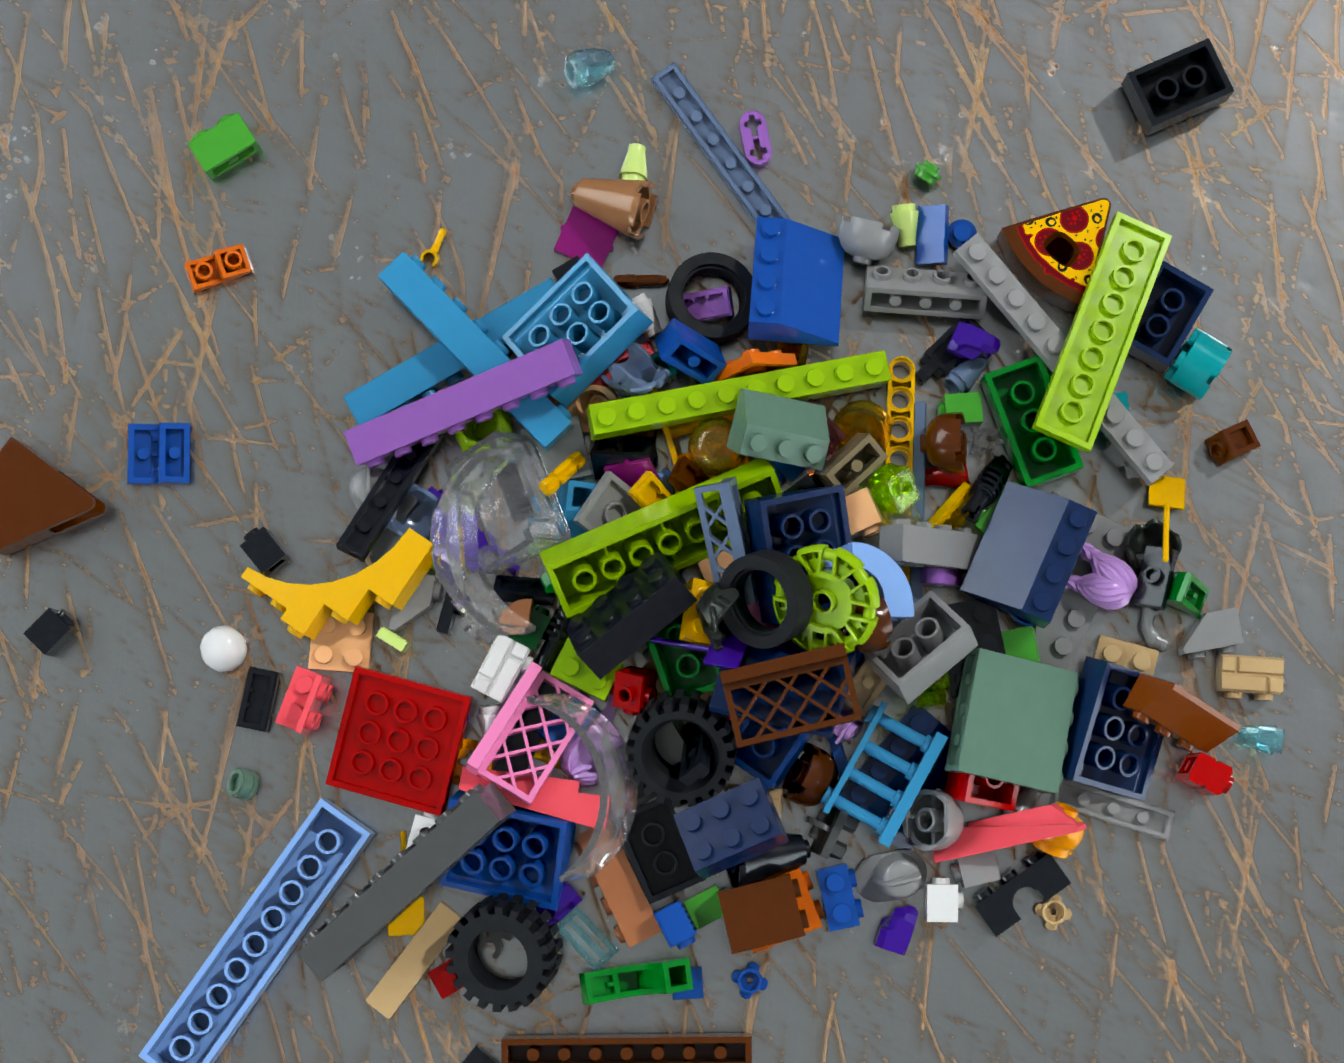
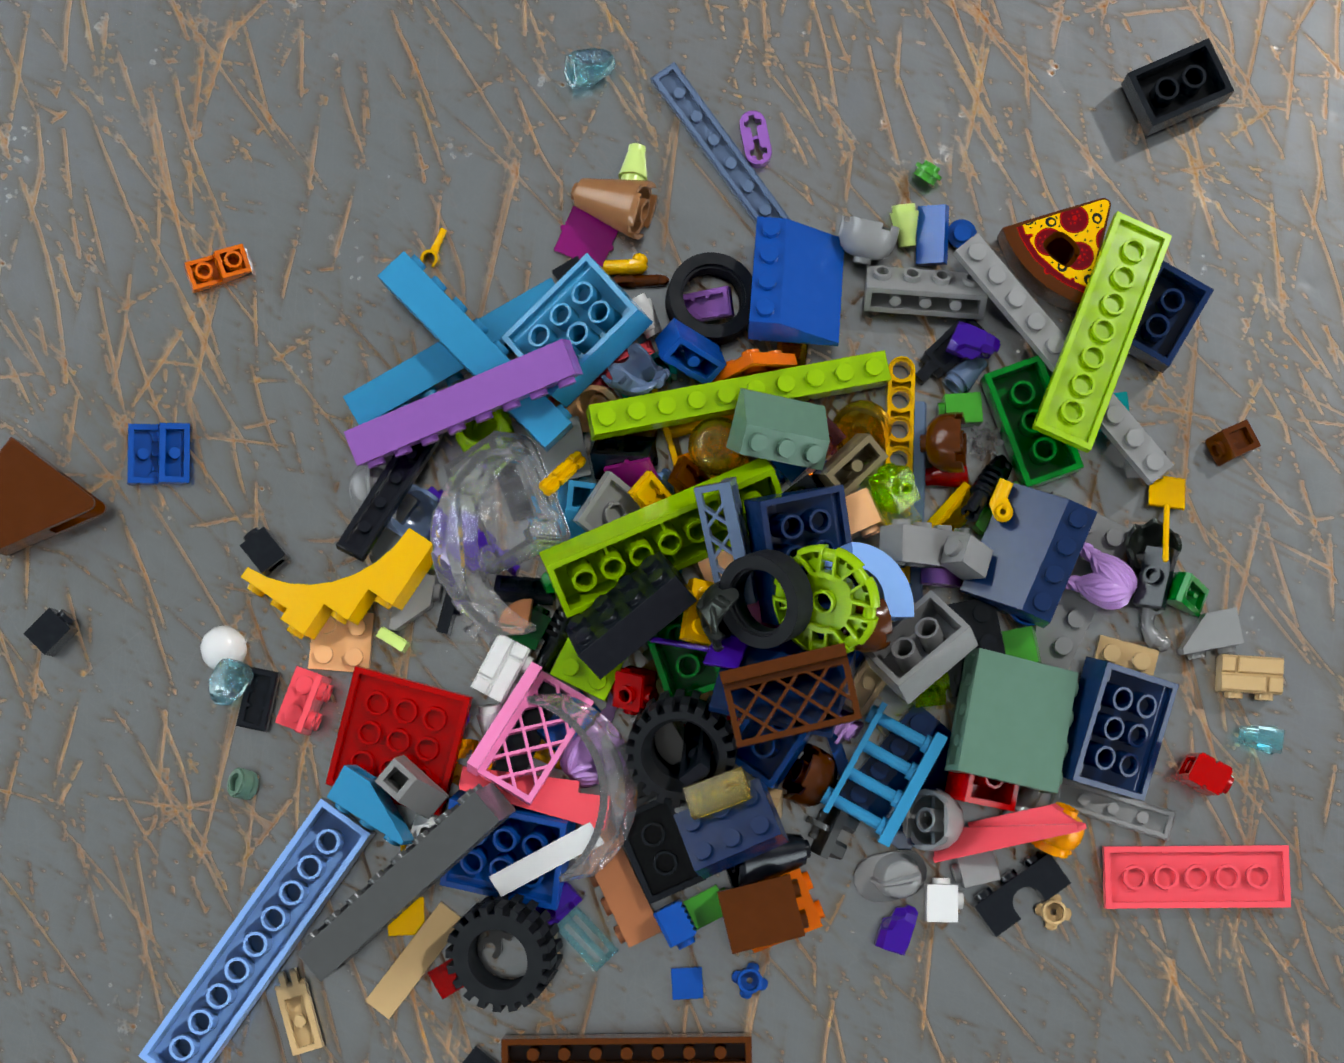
bright green brick [187,112,261,180] -> none
green arch [579,958,694,1005] -> none
blue brick [815,863,864,932] -> none
dark orange slope [1123,673,1241,753] -> none
teal brick [1163,328,1233,400] -> none
none -> clear light blue rock [208,658,254,706]
none -> tan hinge [275,967,325,1056]
none -> dark azure slope [327,765,414,847]
none -> light grey slope [375,755,449,819]
none -> white sticker [489,822,602,897]
none -> yellow arm [603,253,648,275]
none -> clear yellow tile [683,767,753,820]
none -> light grey brick [940,534,993,580]
none -> yellow arm [989,478,1013,522]
none -> coral plate [1102,845,1291,909]

